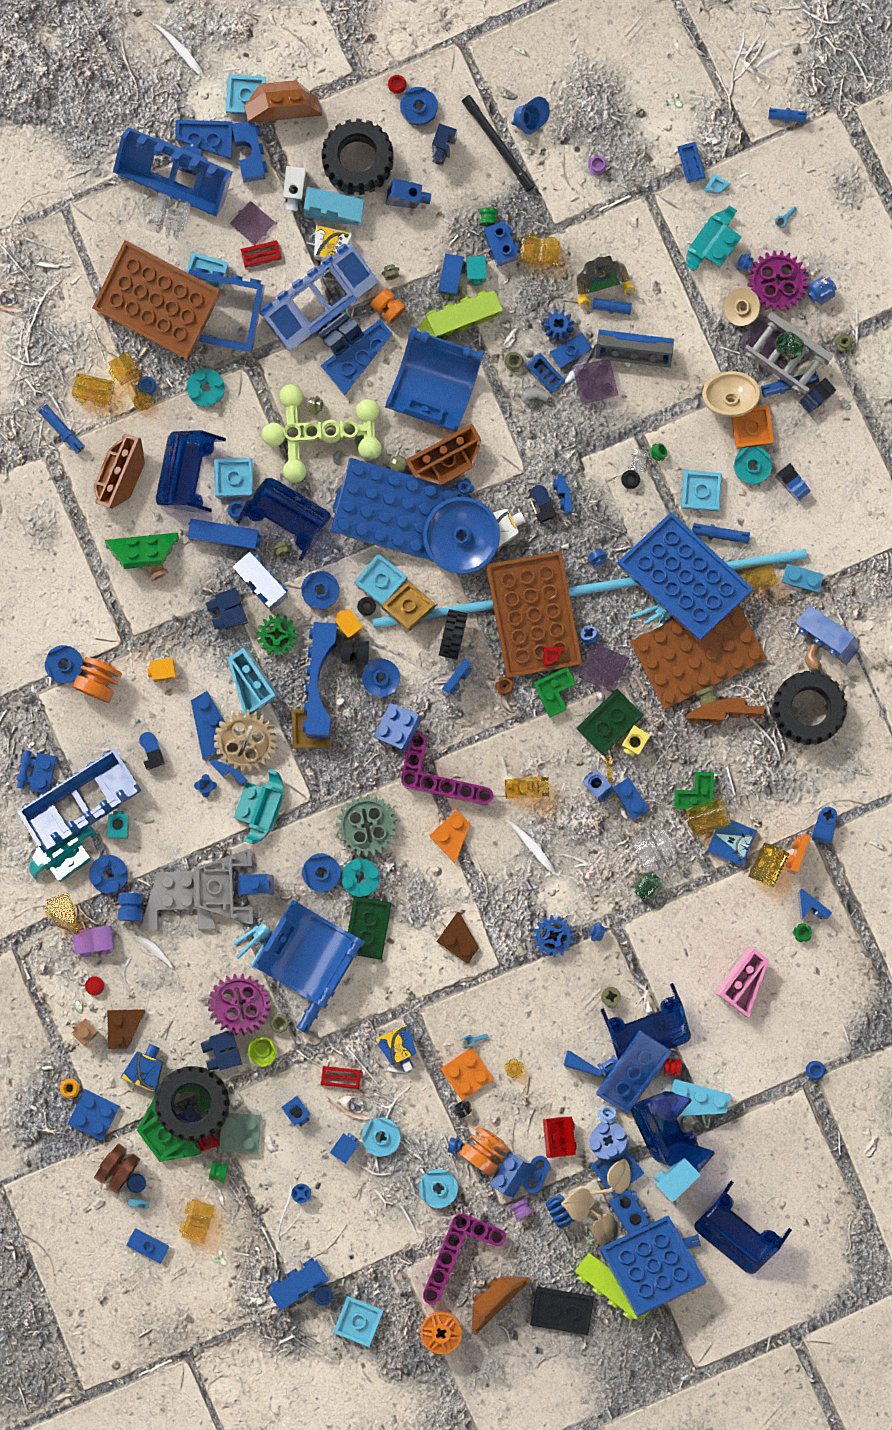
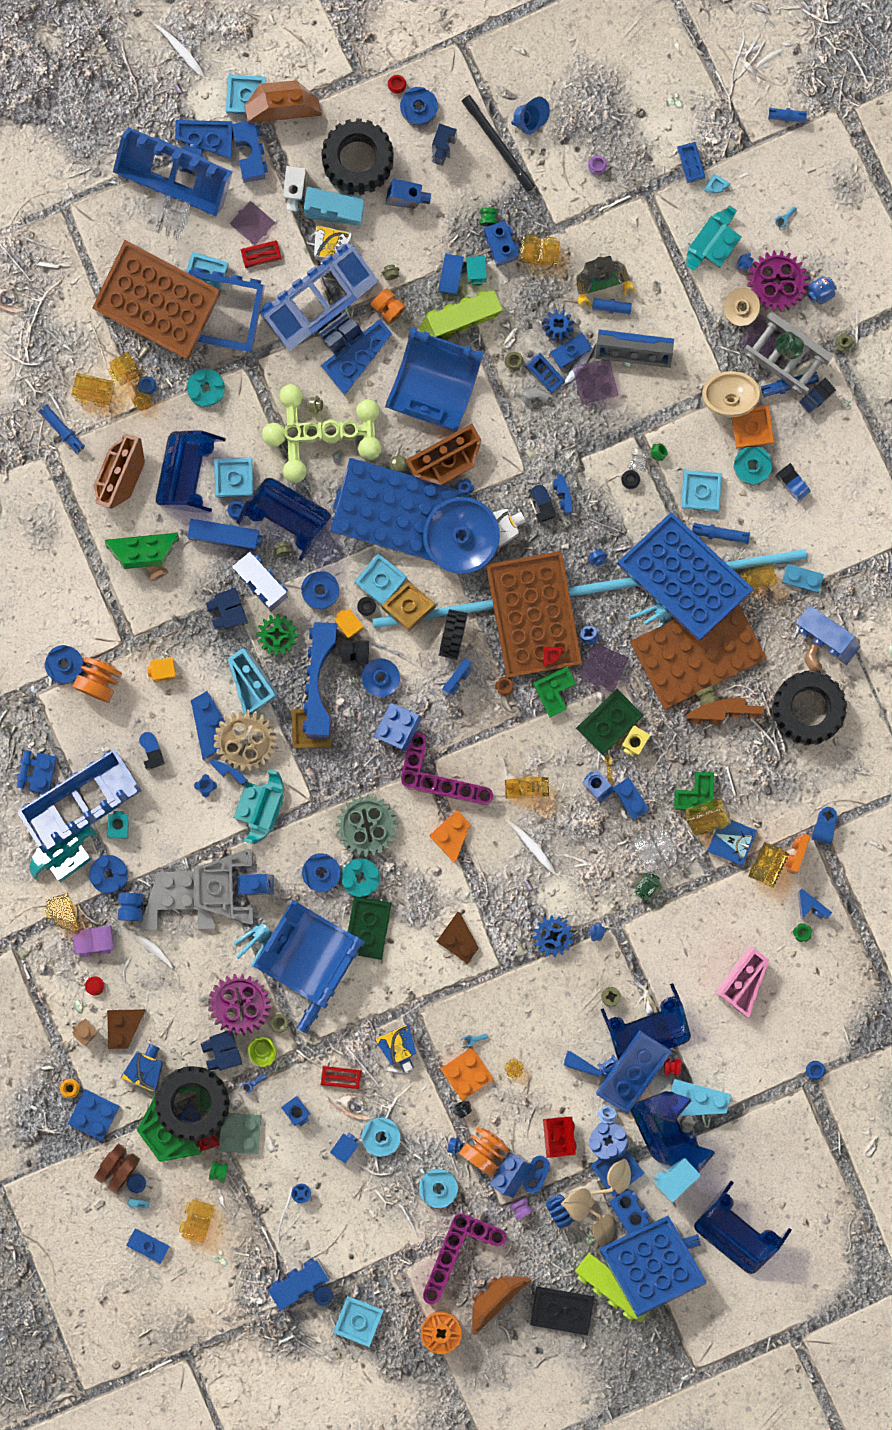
none -> blue hand [241,1074,267,1094]

